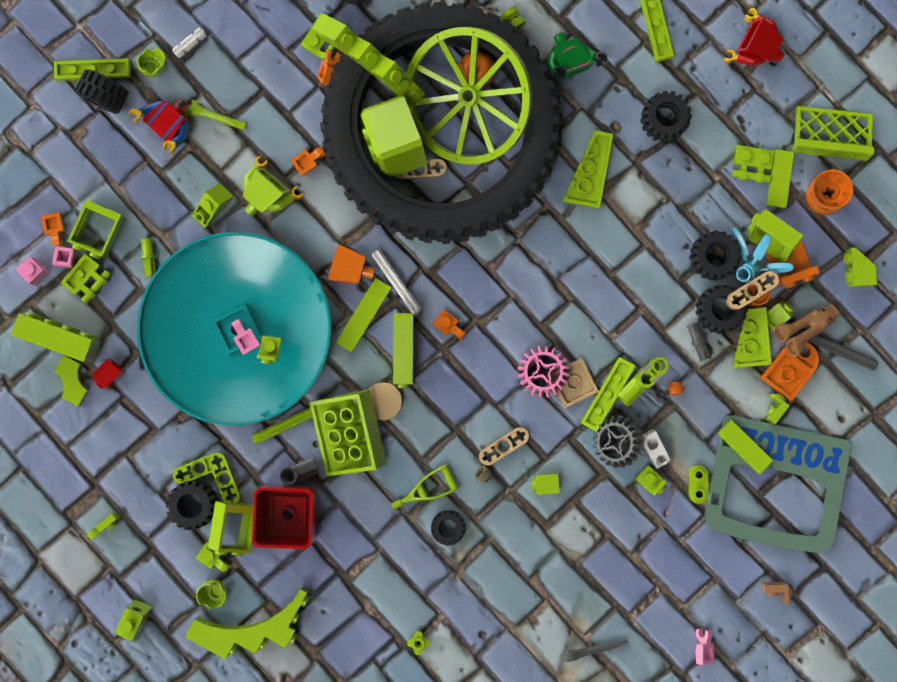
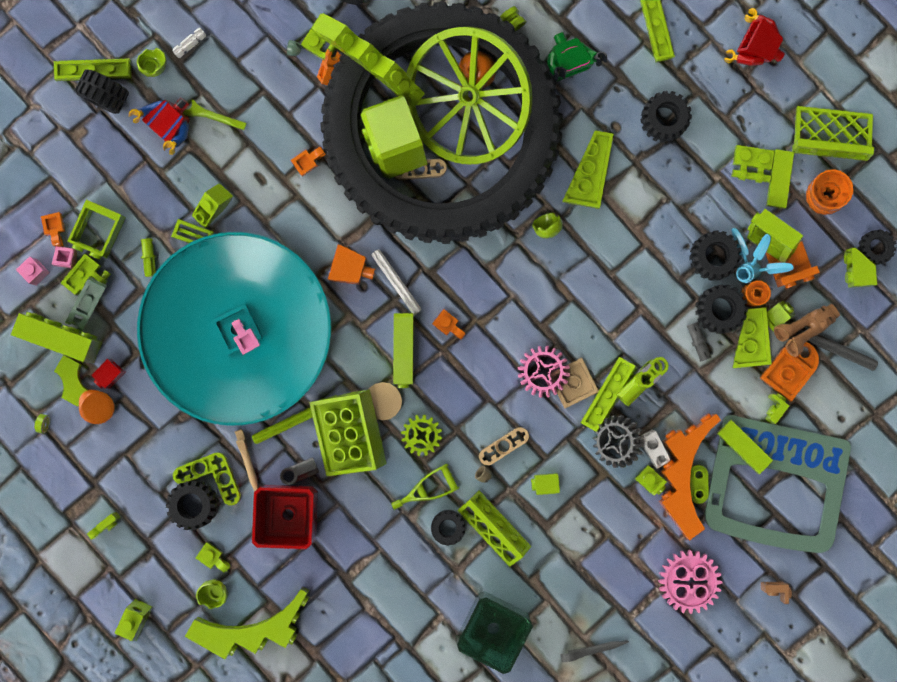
lime window [208,501,253,556] -> none
lime torso [243,156,303,216] -> none
lime bracket [257,335,282,365] -> none
lime tile [335,278,392,353] -> none
lime plate [407,631,430,655] -> none
orange plate [667,382,686,395] -> none
bright pink plate [695,628,714,665] -> none
tan beam [726,271,779,310] -> none
none -> lime tile [34,414,50,434]
none -> sand green plate [65,277,106,331]
none -> orange piece [79,390,115,424]
none -> lime tile [171,219,215,243]
none -> tan piece [234,429,258,491]
none -> sand green hinge [287,40,302,56]
none -> lime gear [401,415,442,456]
none -> lime fence [457,490,532,567]
none -> clear green plate [457,591,533,674]
none -> lime hair [532,213,563,239]
none -> bright pink gear [658,550,722,614]
none -> orange arch [659,413,721,541]
none -> black tyre [858,229,897,265]

